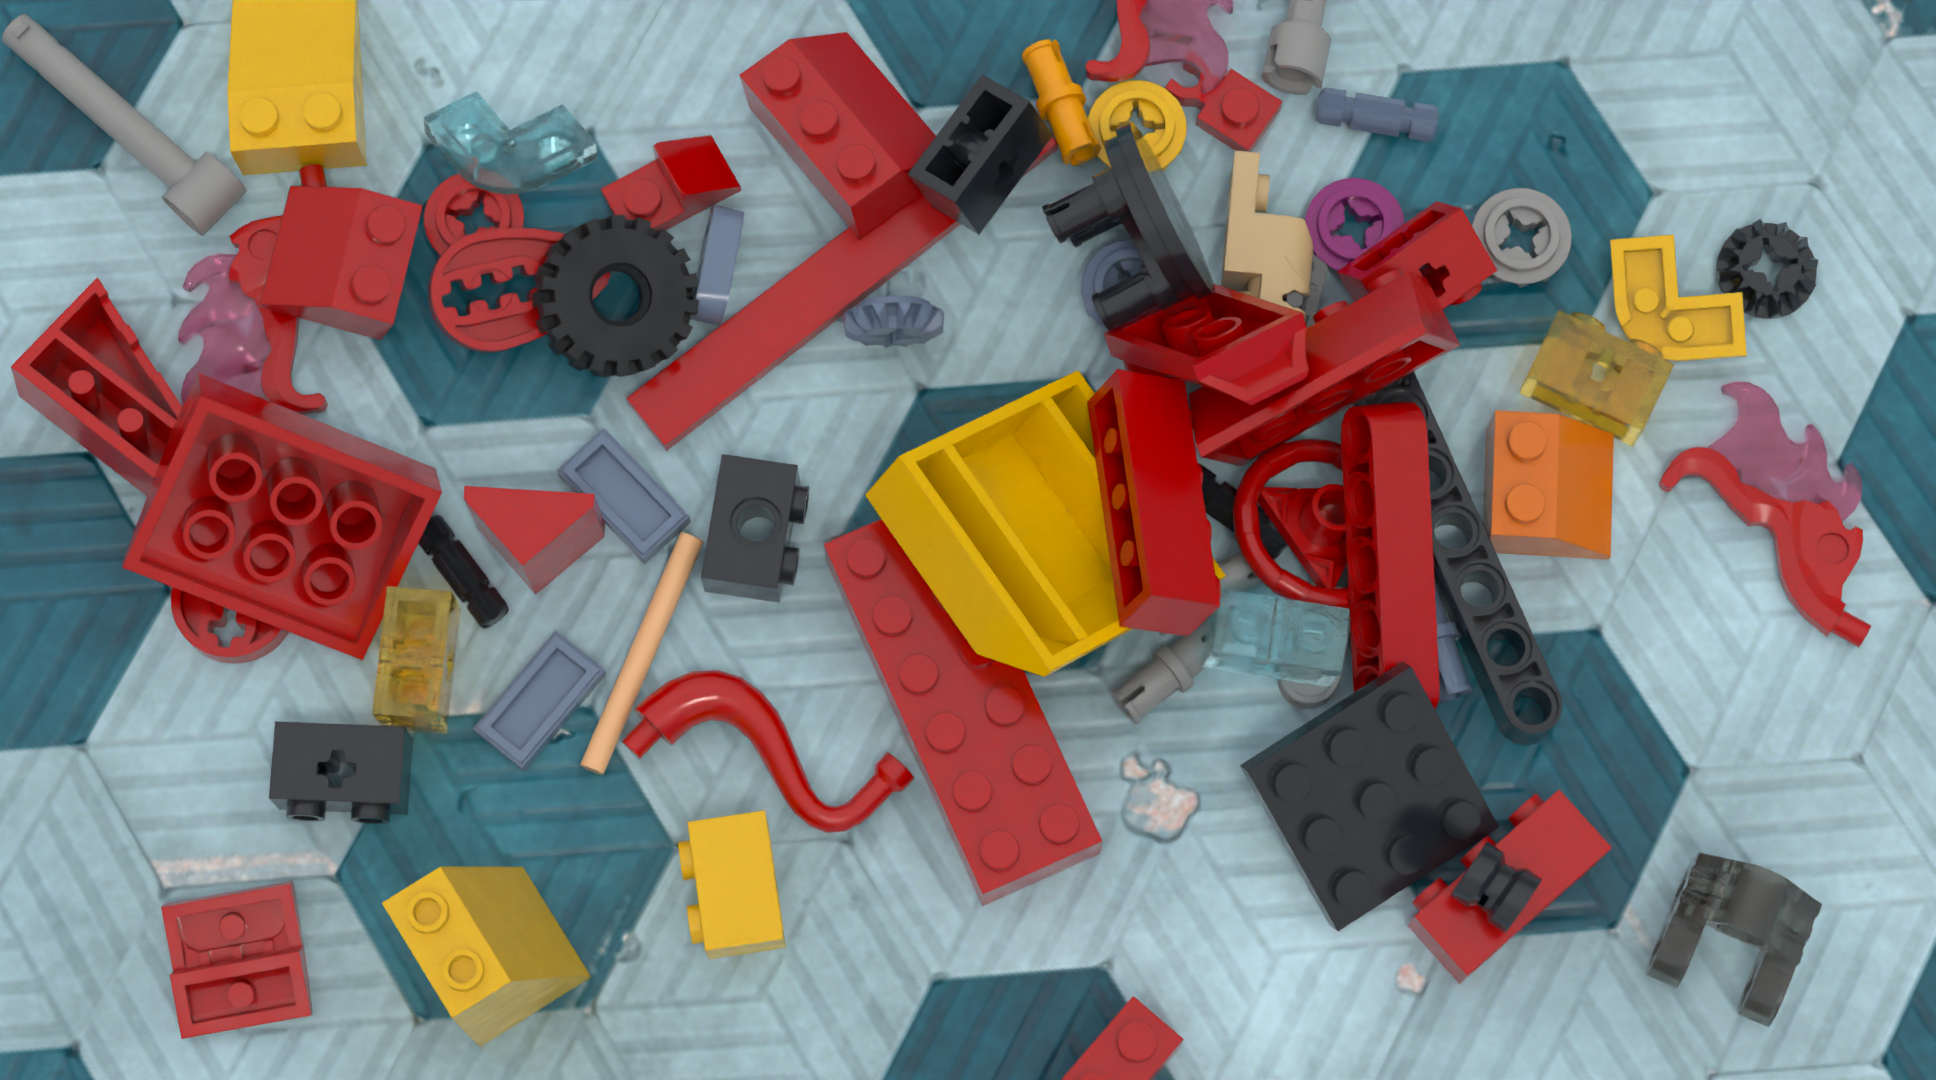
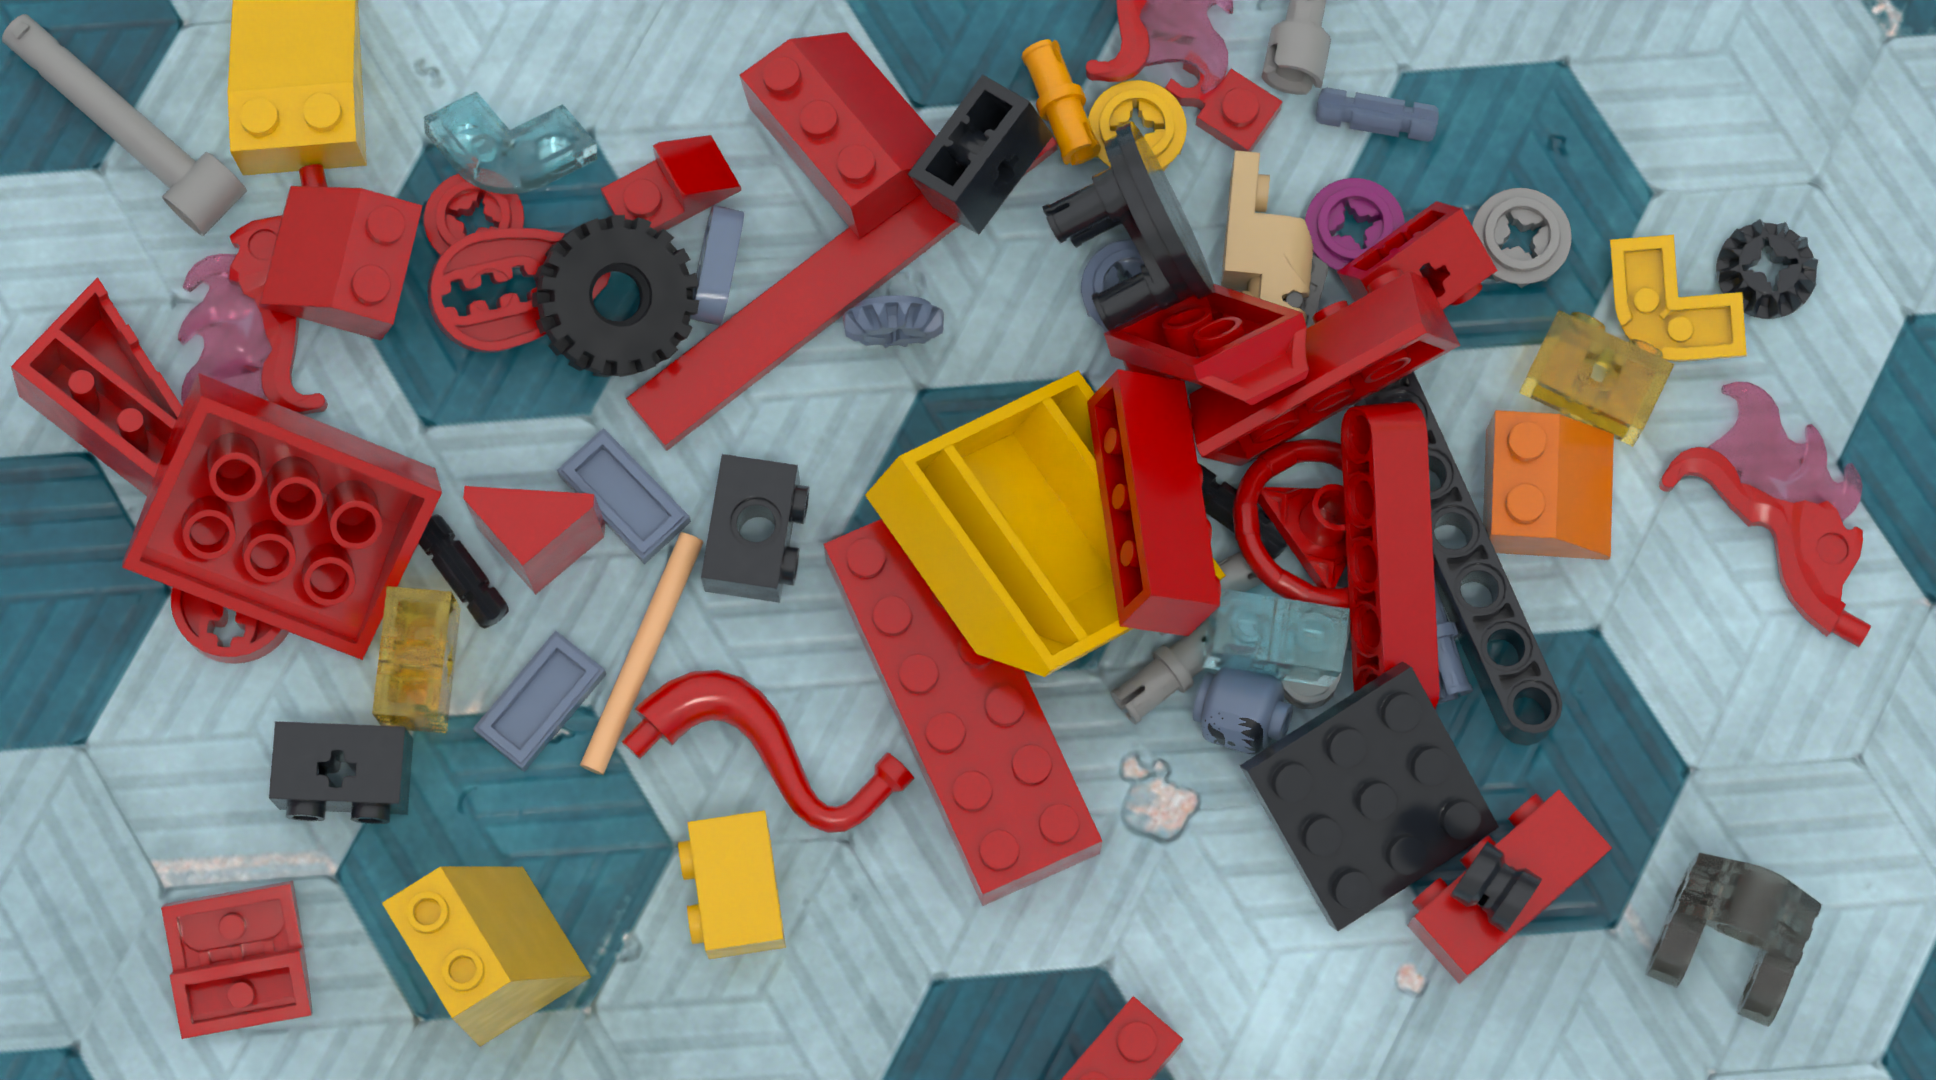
none -> sand blue head [1193,663,1293,755]

